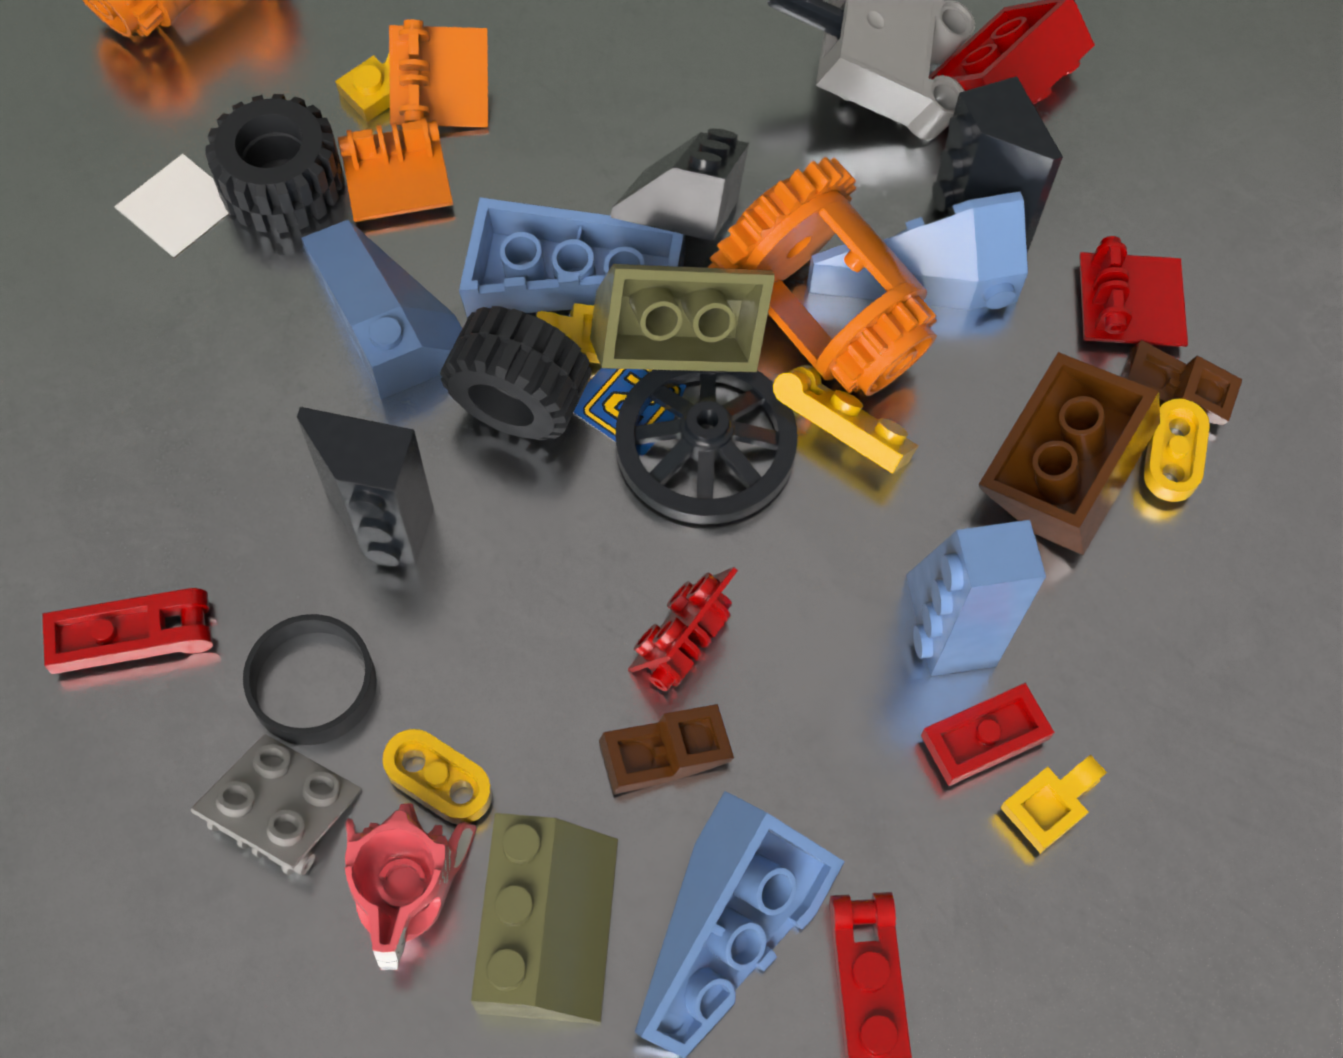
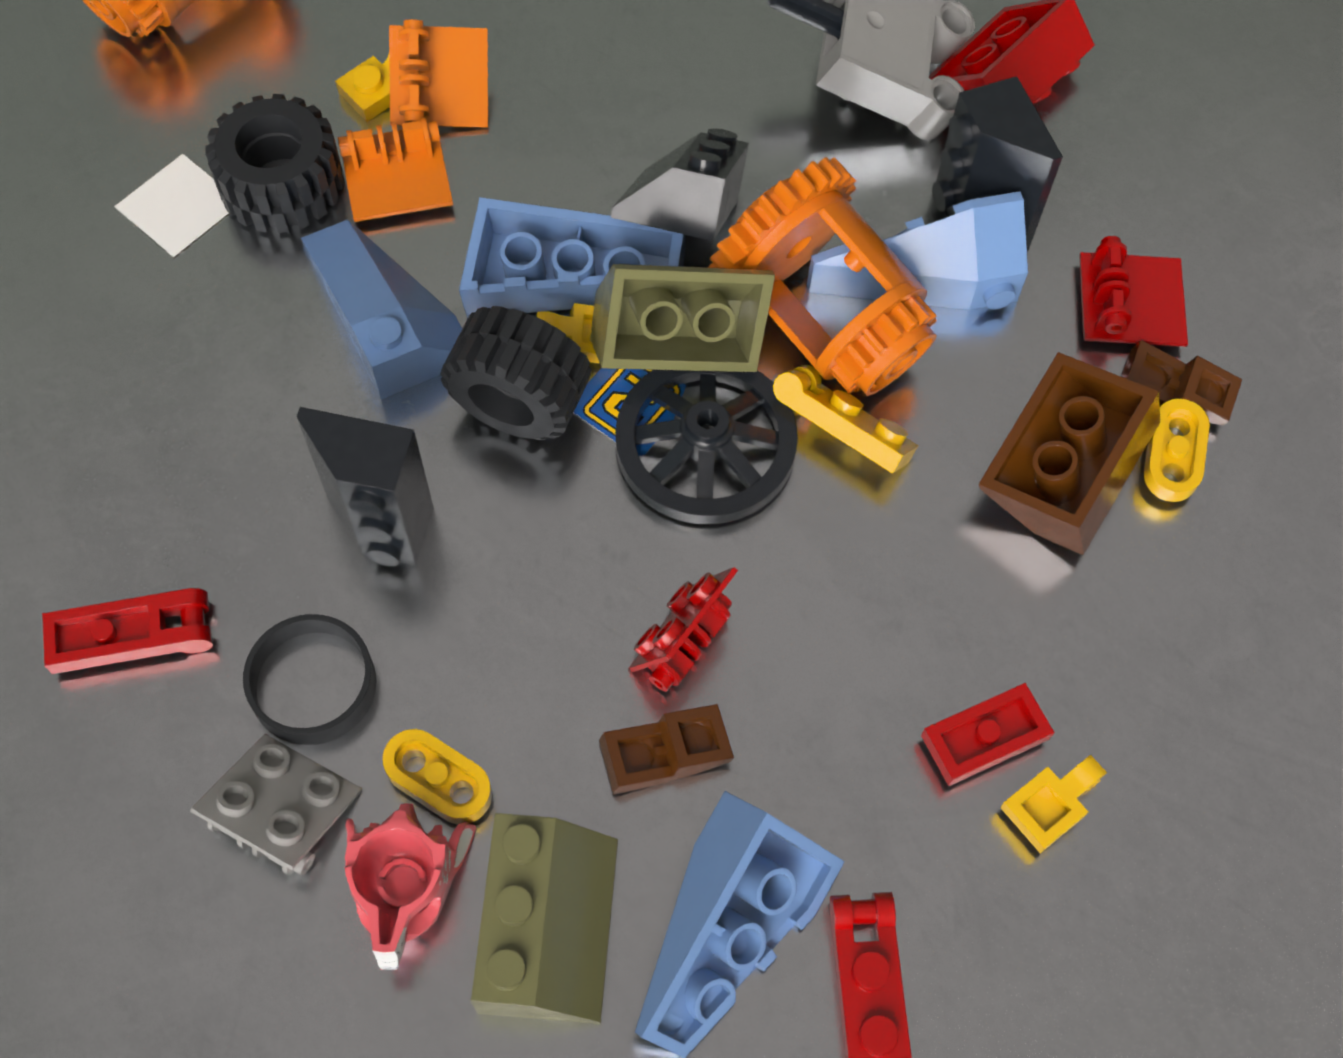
medium blue wedge [906,520,1046,676] -> none

